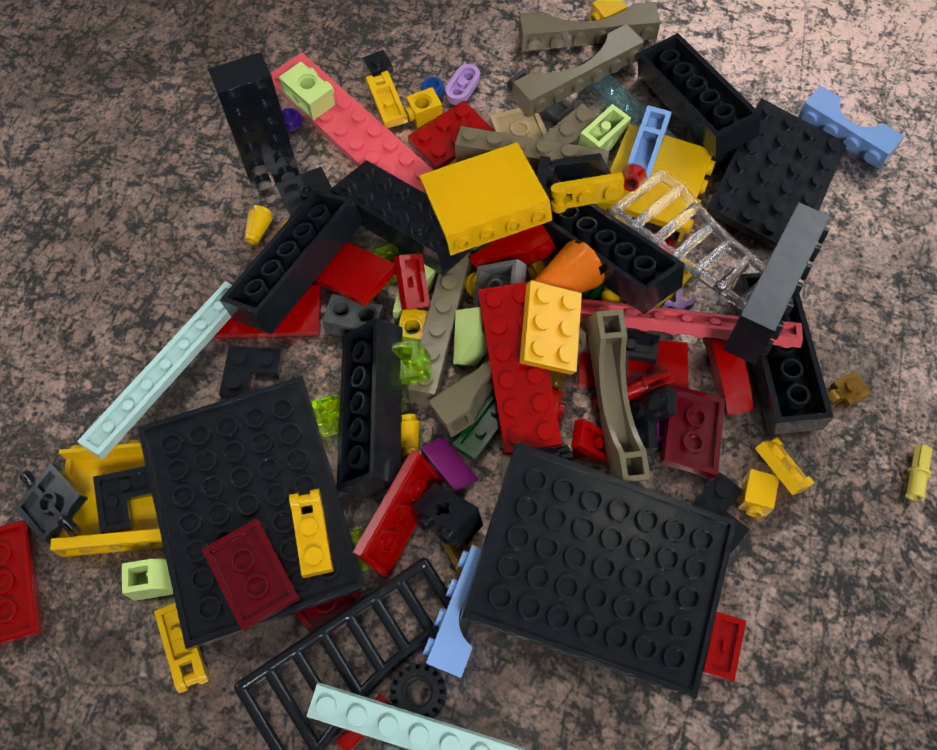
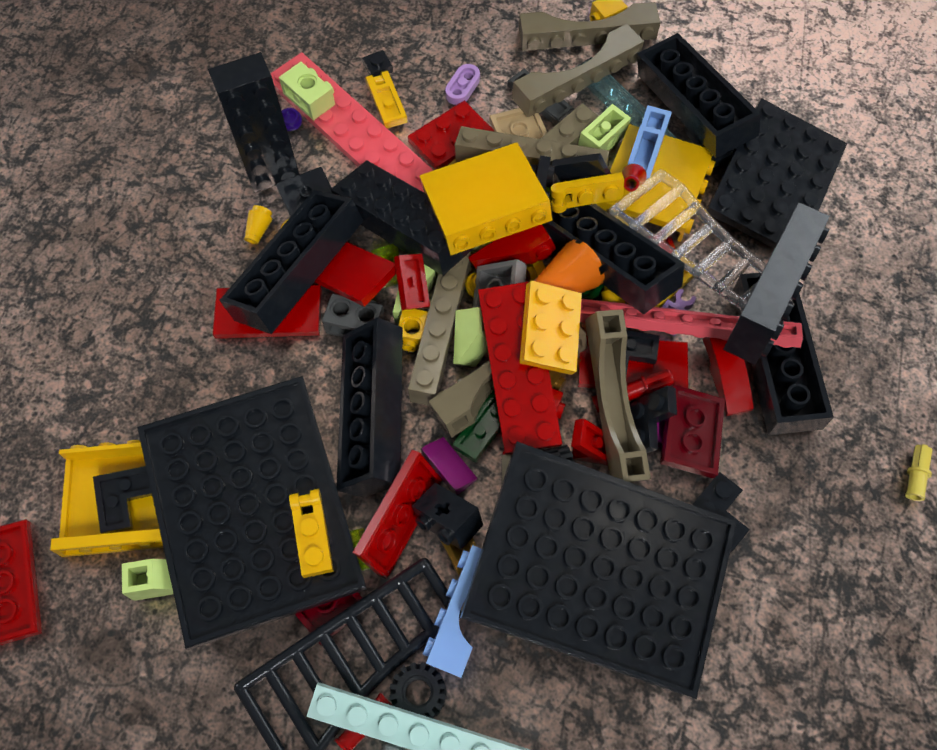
black plate [14,463,88,545] -> none
light aqua plate [77,281,232,460] -> none
yellow plate [154,603,210,694] -> none
dark red plate [202,519,300,632] -> none
black plate [219,346,283,399] -> none
clear neon green panel [311,393,340,438] -> none
clear neon green panel [392,339,431,384] -> none
yellow cone [401,414,420,457] -> none
yellow brick [404,87,443,129] -> none
blue plate [421,77,444,98] -> none
red plate [703,612,746,683] -> none
yellow brick [738,469,779,518] -> none
yellow plate [755,437,815,495] -> none
light blue arch [798,86,905,170] -> none
pearl gold plate [827,371,872,408] -> none

